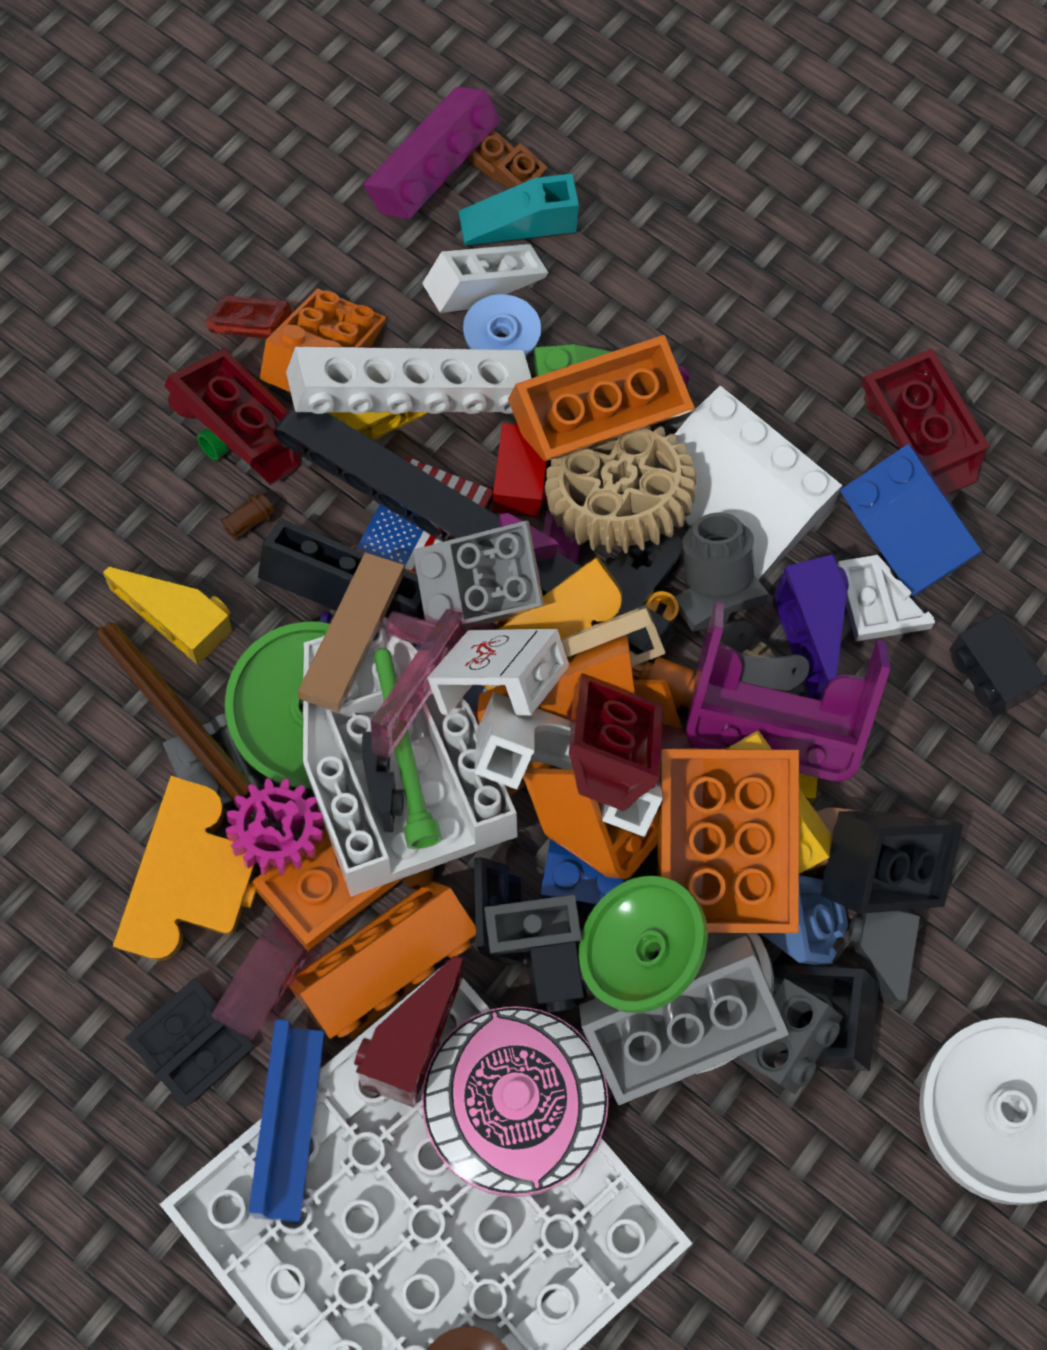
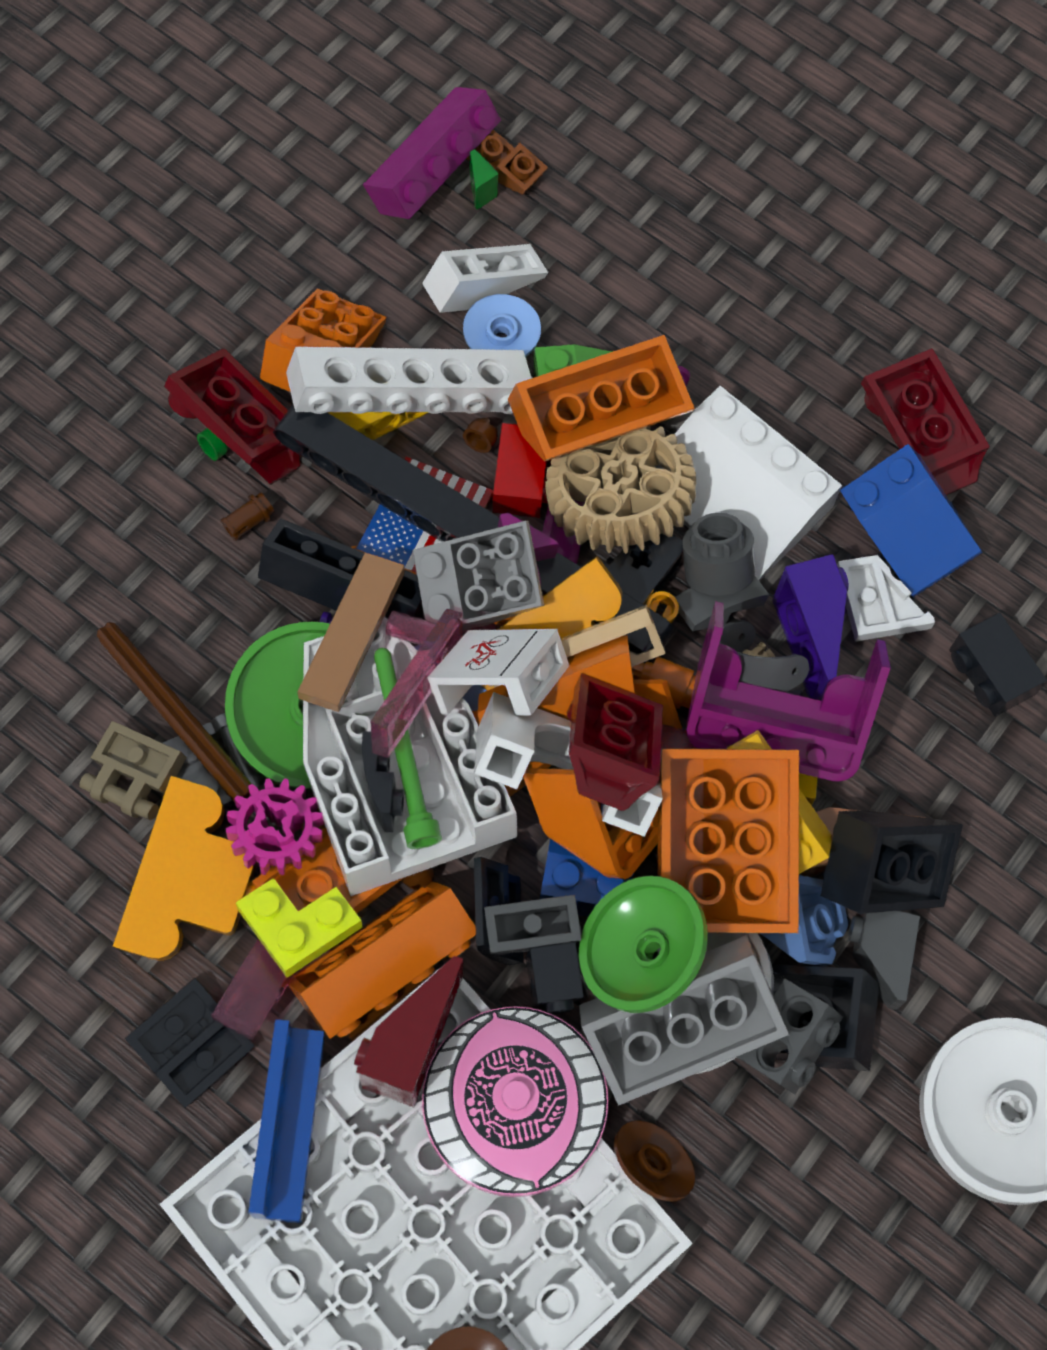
yellow slope [103,567,233,666] -> none
clear red plate [205,295,293,339] -> none
teal slope [459,174,579,246] -> none
none -> dark tan plate [79,721,187,821]
none -> neon yellow plate [236,878,363,978]
none -> reddish brown hinge [463,418,498,453]
none -> green slope [470,149,498,209]
none -> reddish brown dish [614,1121,695,1202]

